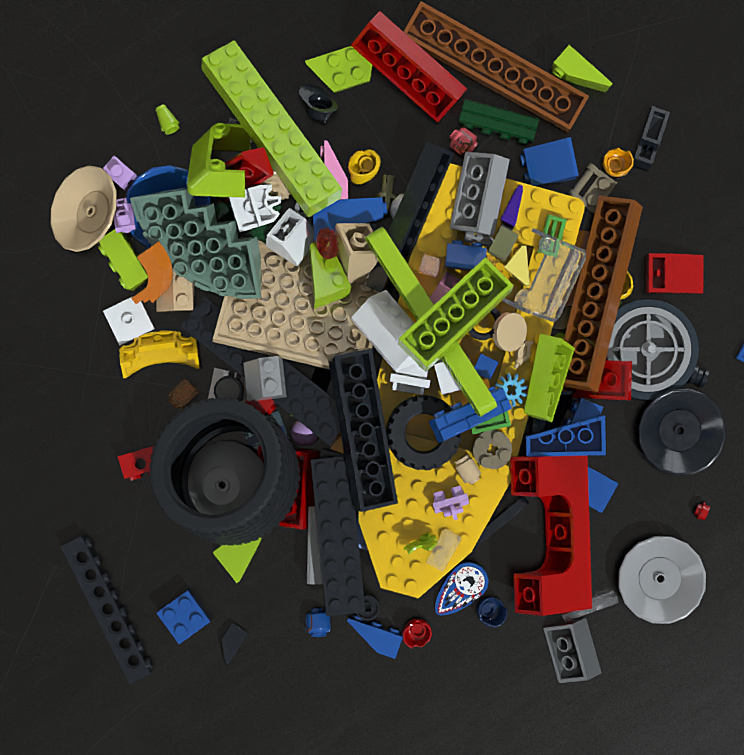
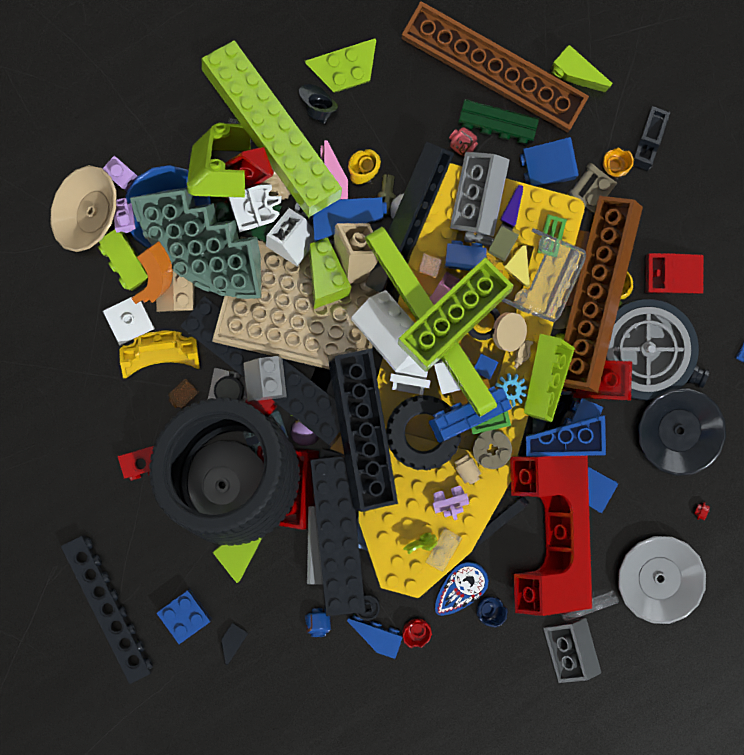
lime cone [155,105,179,135] -> none
clear red gear [316,227,340,259] -> none
red brick [351,11,467,122] -> none

